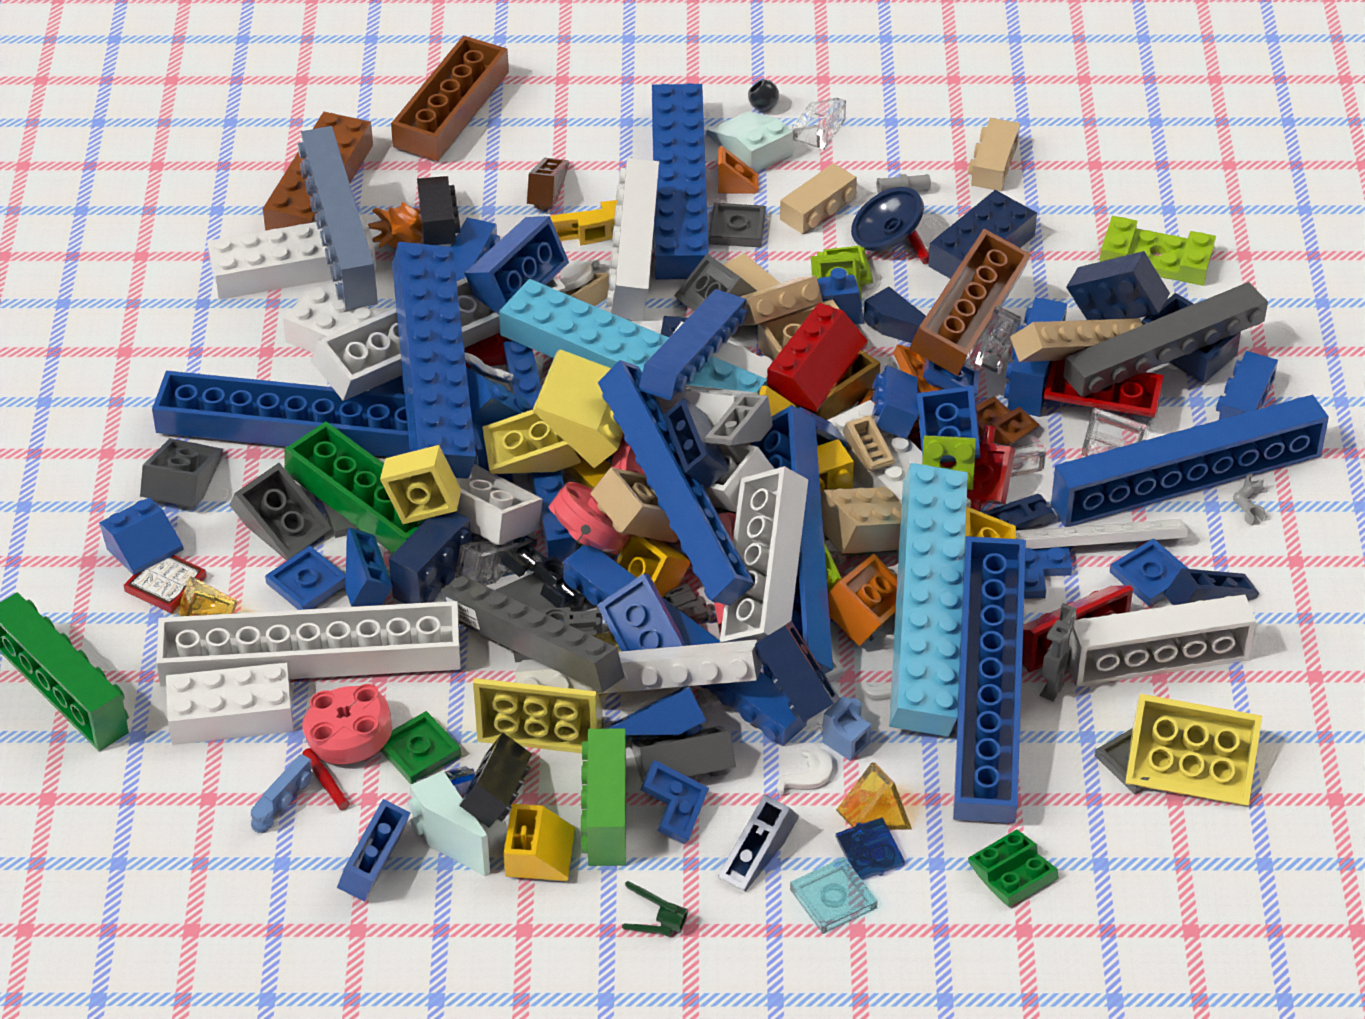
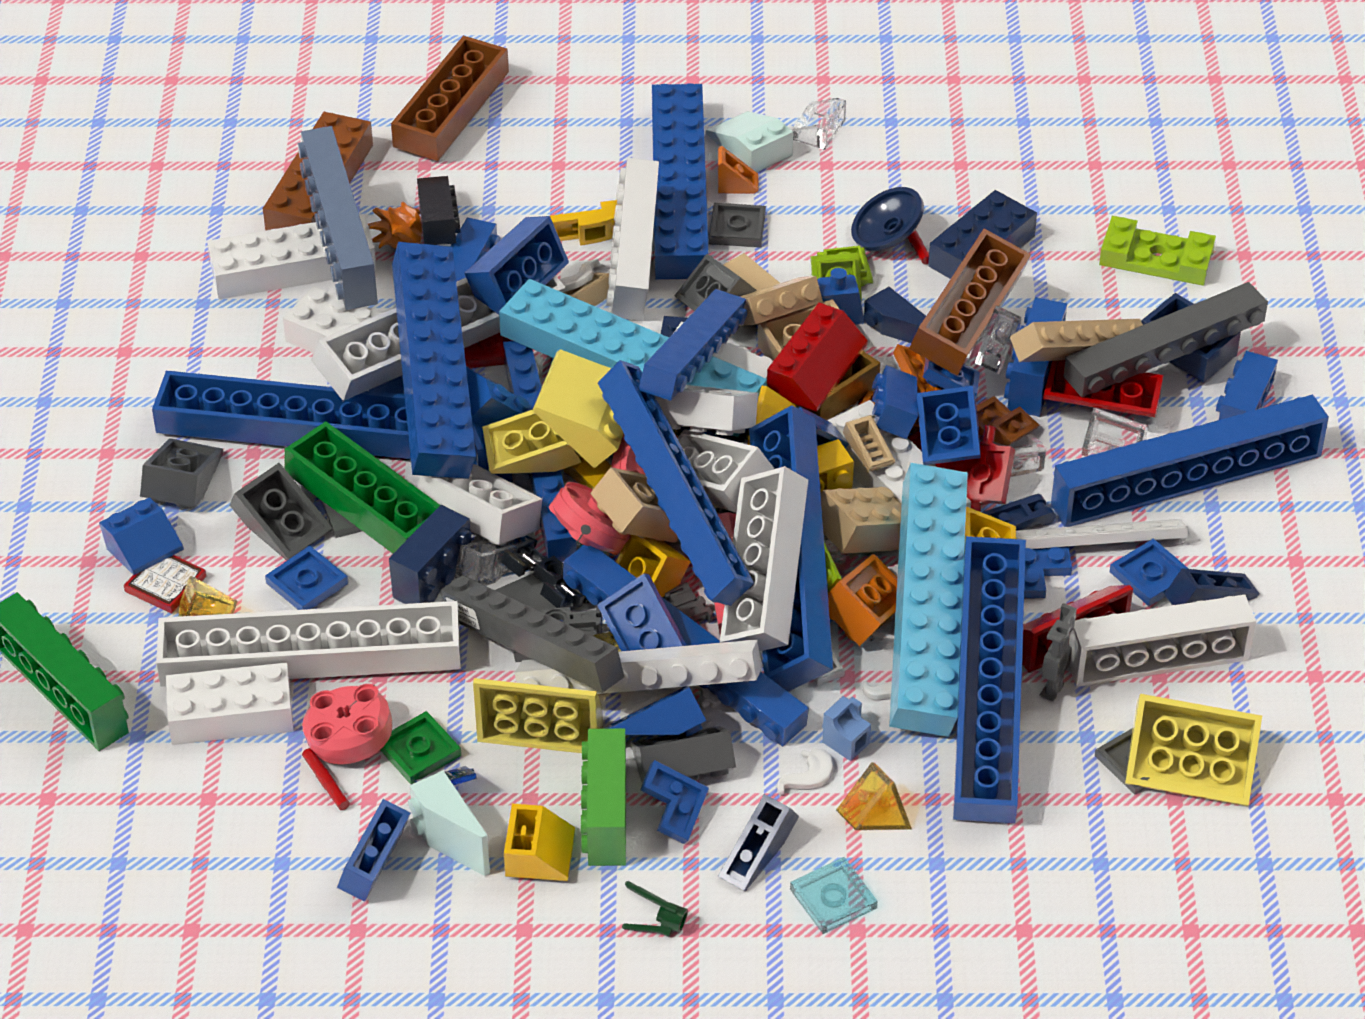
medium blue hinge [251,754,312,833] -> none
blue slope [345,527,393,607] -> none
light yellow brick [380,445,461,524] -> none
black brick [459,732,532,828] -> none
white piece [464,352,514,383] -> none
reddish brown slope [527,157,569,209] -> none
dark blue brick [663,398,729,488] -> none
light grey slope [705,393,773,445] -> none
black piece [748,79,779,111] -> none
dark blue brick [755,621,840,722] -> none
tan brick [780,163,857,234] -> none
clear blue piece [835,817,905,881] -> none
light grey pin [876,174,931,194] -> none
lime piece [922,436,976,490] -> none
tan brick [968,117,1020,191] -> none
green slope [968,829,1059,907] -> none
dark blue brick [1066,251,1170,320] -> none
light grey arm [1233,474,1265,525] -> none

